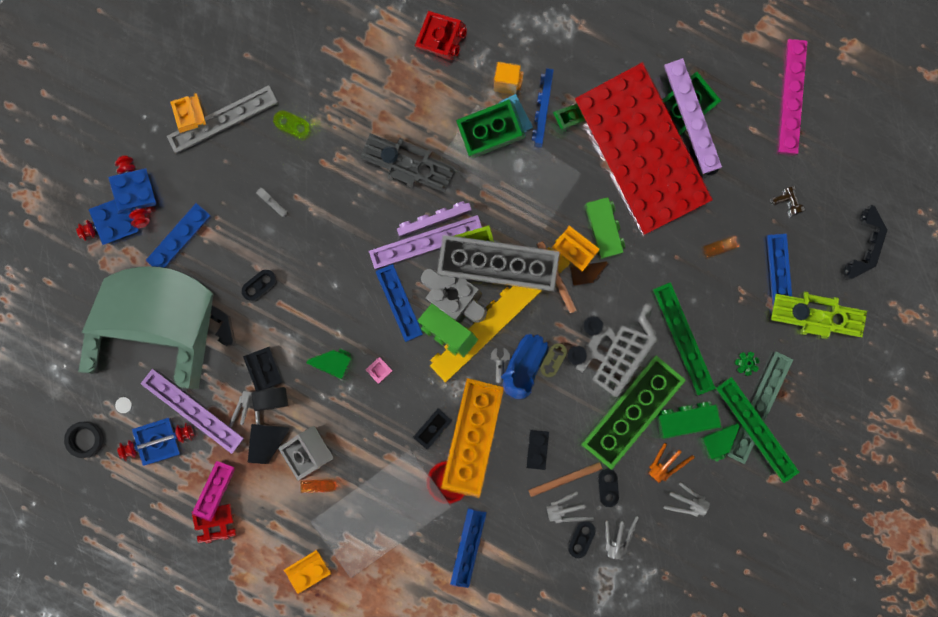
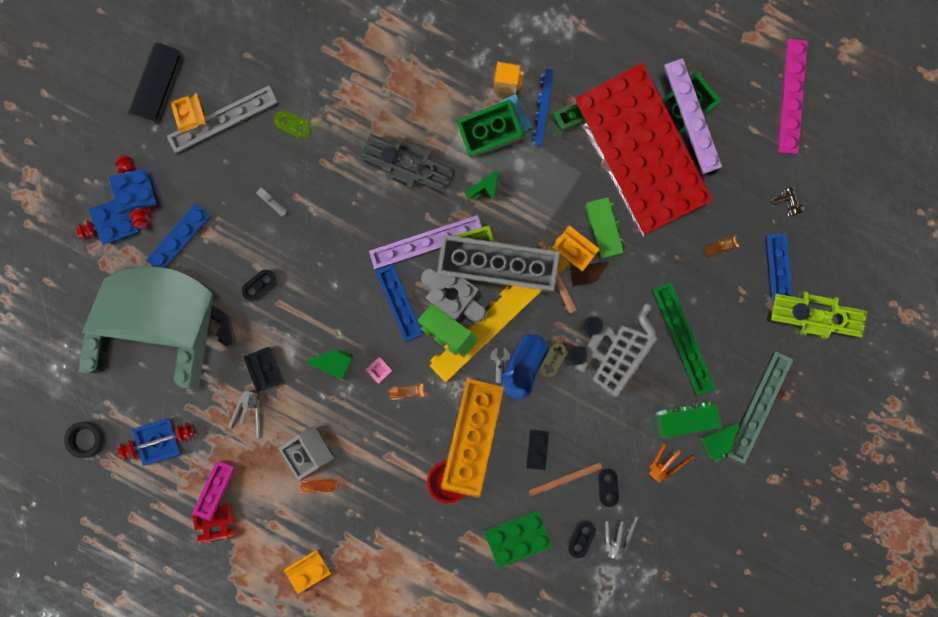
white sticker [115,397,132,413] -> none
lavender plate [141,369,244,454] -> none
black slope [247,424,290,464] -> none
black tyre [251,387,288,411] -> none
clear piece [311,450,451,578] -> none
lavender plate [397,201,472,238] -> none
black brick [413,408,453,450] -> none
red plate [414,11,467,60] -> none
blue plate [450,509,487,588] -> none
light grey plant [547,492,595,523] -> none
bright green brick [581,355,686,470] -> none
light grey plant [664,482,710,517] -> none
green plate [715,377,800,483] -> none
green plant [735,352,760,376] -> none
black slope [844,205,888,280] -> none
none -> black brick [127,43,182,124]
none -> clear orange bar [389,384,425,401]
none -> green slope [464,170,498,202]
none -> green brick [484,510,552,568]

